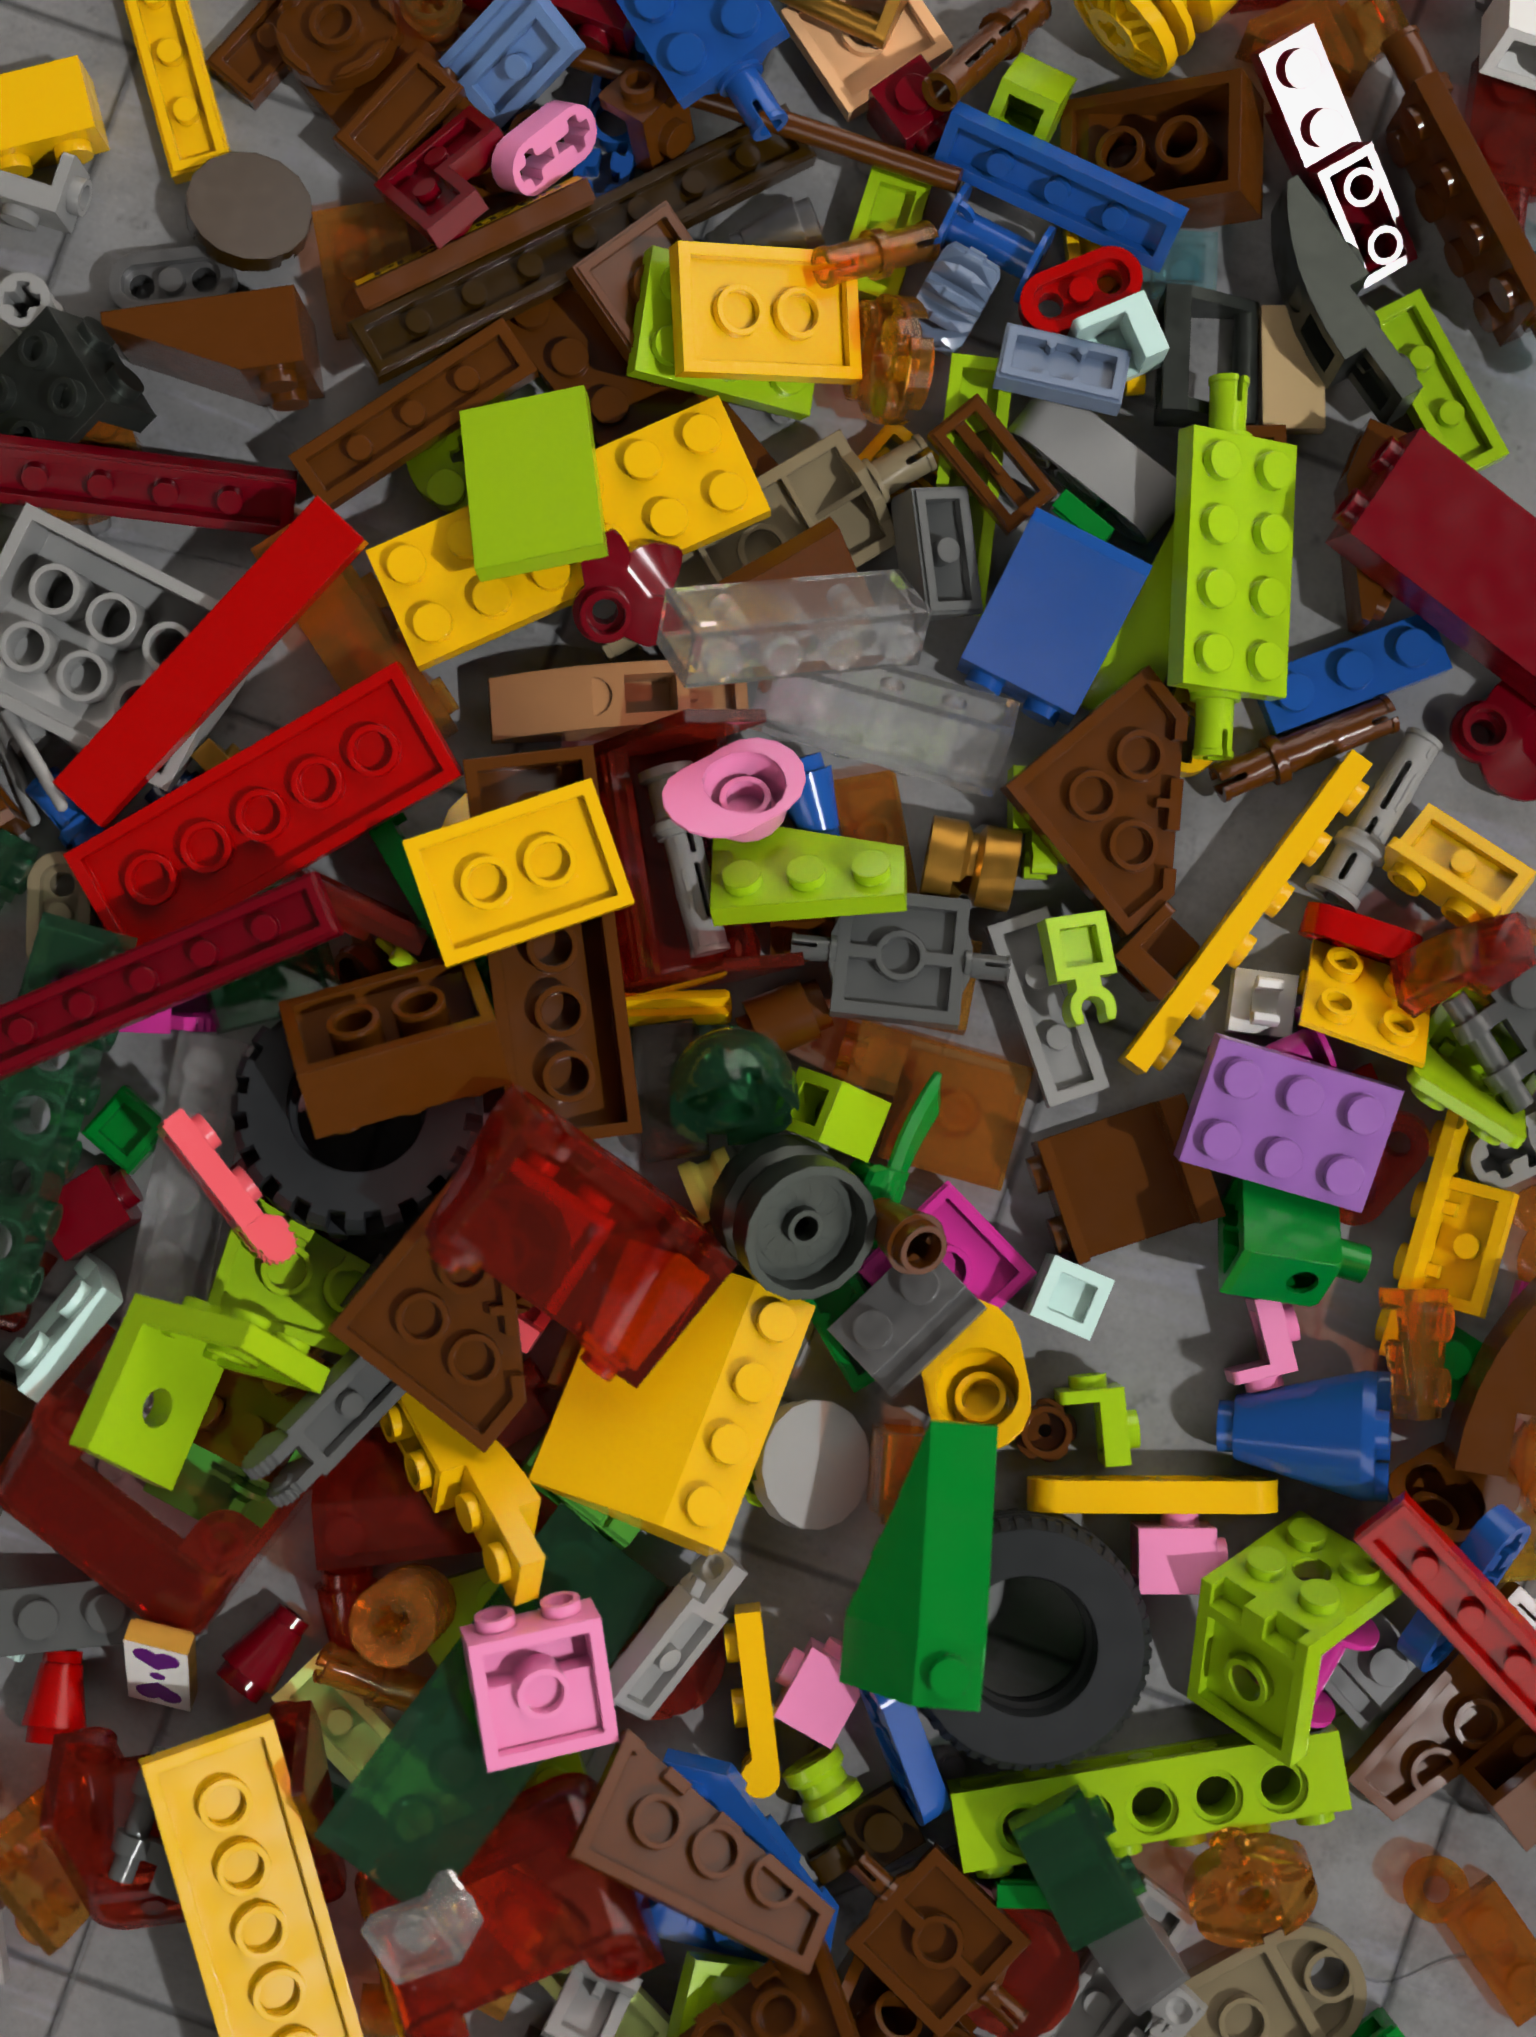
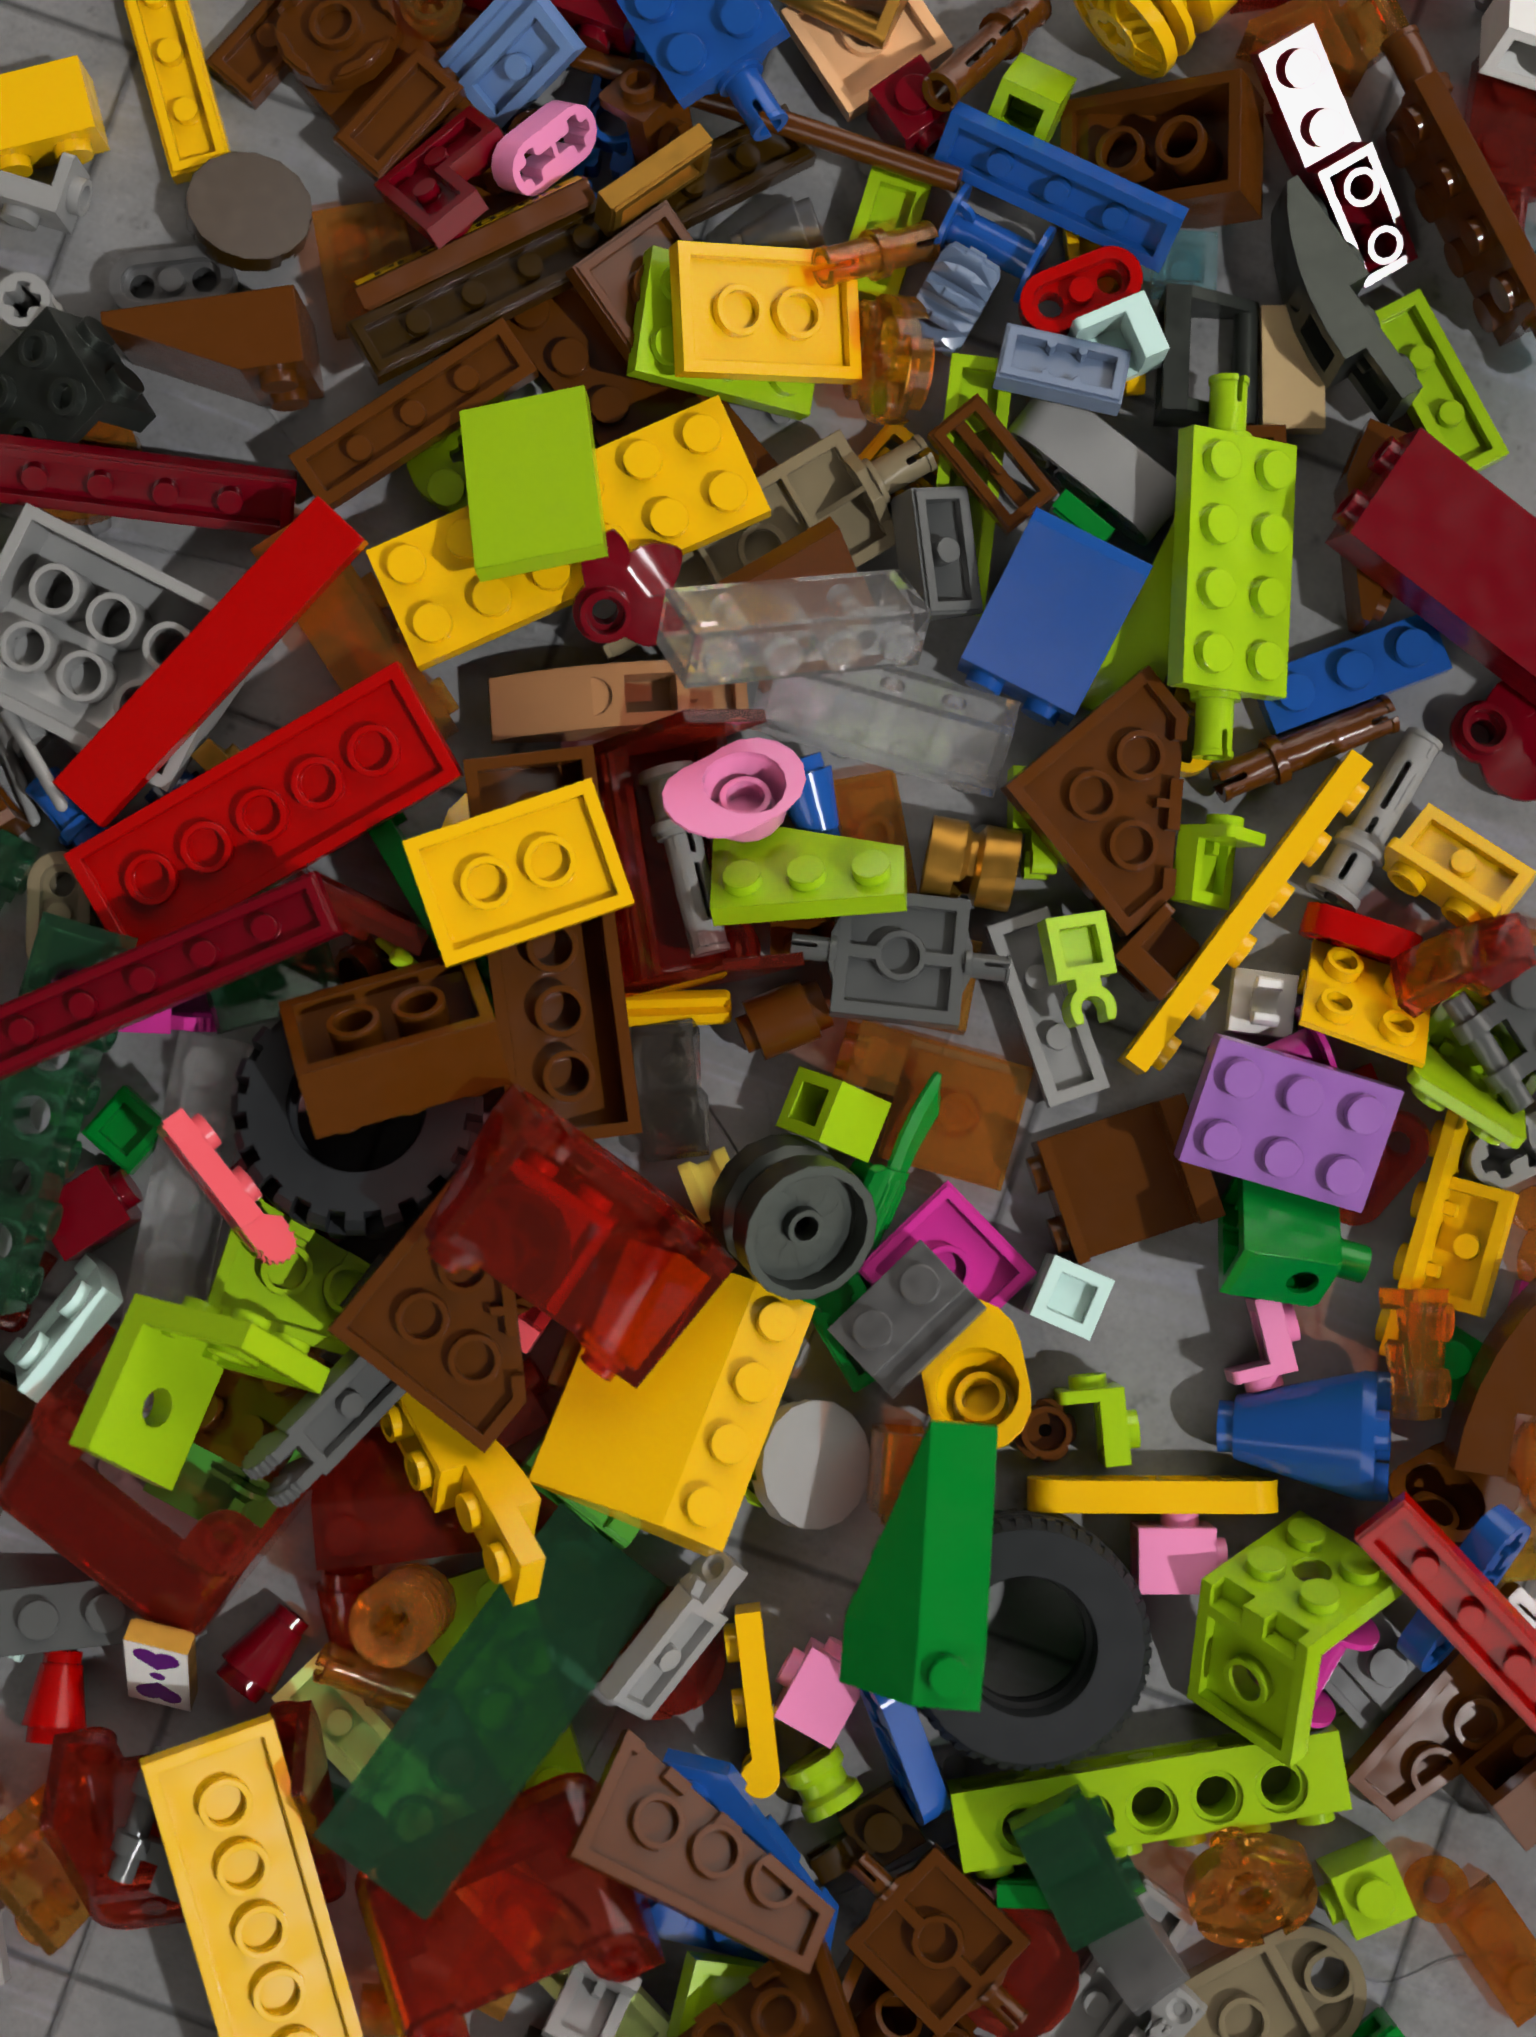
clear bracket [360,1868,483,1985] -> none
bright pink plate [460,1591,619,1773] -> none
clear green cylinder [668,1025,800,1145] -> none
reddish brown cone [873,1198,947,1275] -> none
none -> pearl gold tile [594,123,713,237]
none -> lime bracket [1171,814,1266,910]
none -> lime brick [1315,1835,1417,1941]

